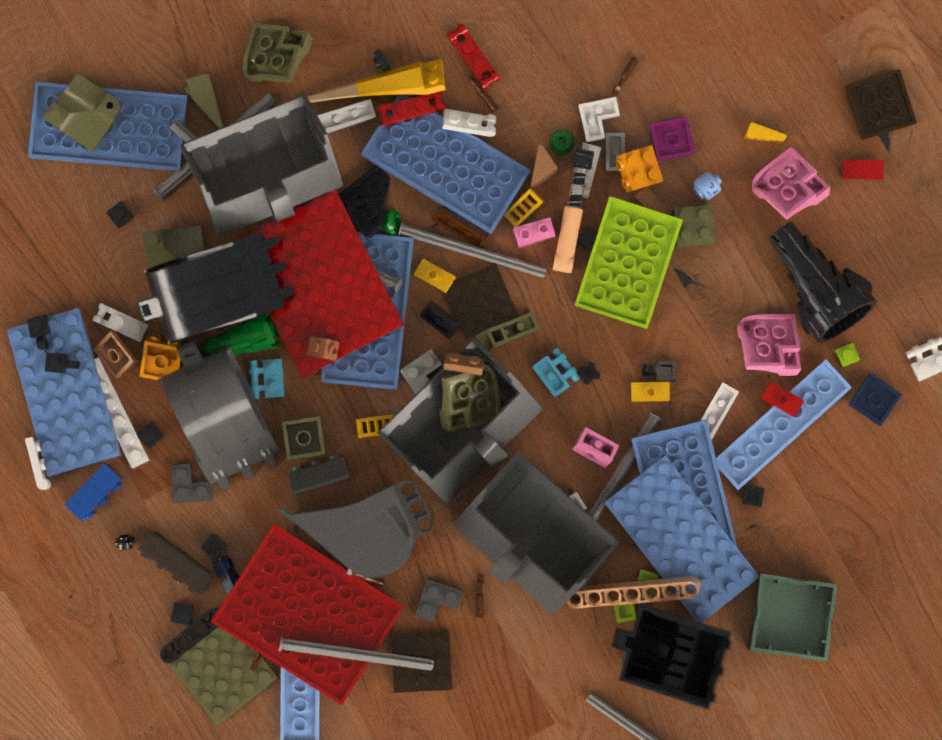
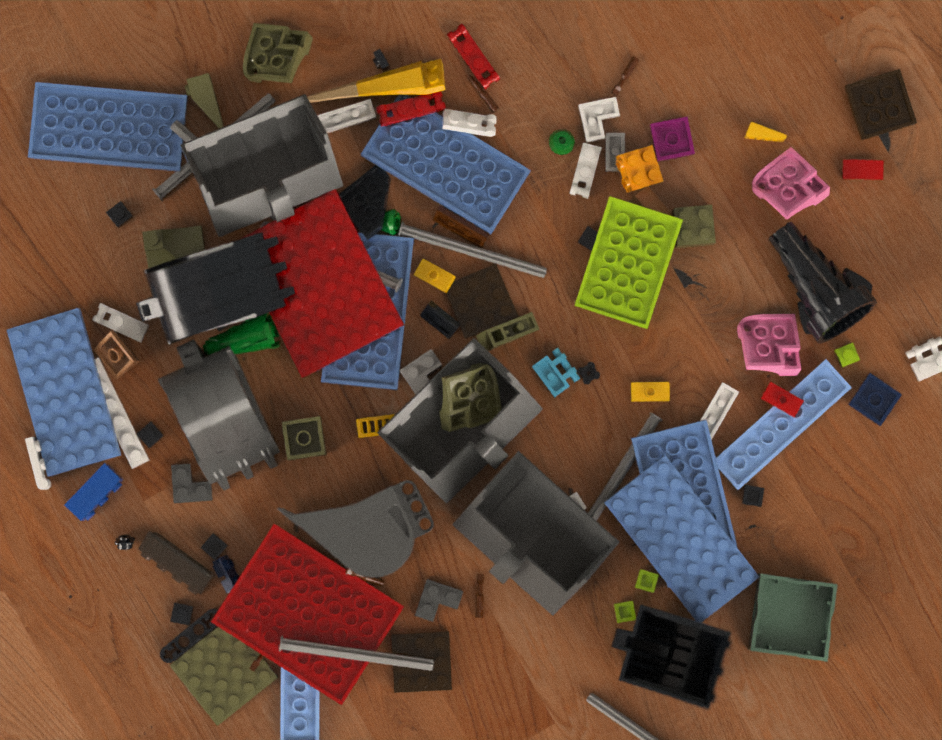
black plate [26,314,51,350] -> none
olive slope [42,73,121,153] -> none
black plate [45,352,80,374] -> none
light orange plate [139,334,184,380] -> none
medium azure plate [248,359,285,399] -> none
dark grey slope [289,454,351,495] -> none
nougat bracket [306,336,339,361] -> none
medium nougat plate [443,353,485,375] -> none
yellow slope [504,187,544,227] -> none
bright pink brick [513,217,555,249] -> none
medium nougat slope [531,145,558,188] -> none
piece [552,147,594,274] -> none
light nougat beam [567,576,701,608] -> none
bright pink brick [572,427,619,468] -> none
black plate [642,360,676,382] -> none
light blue head [692,172,722,200] -> none

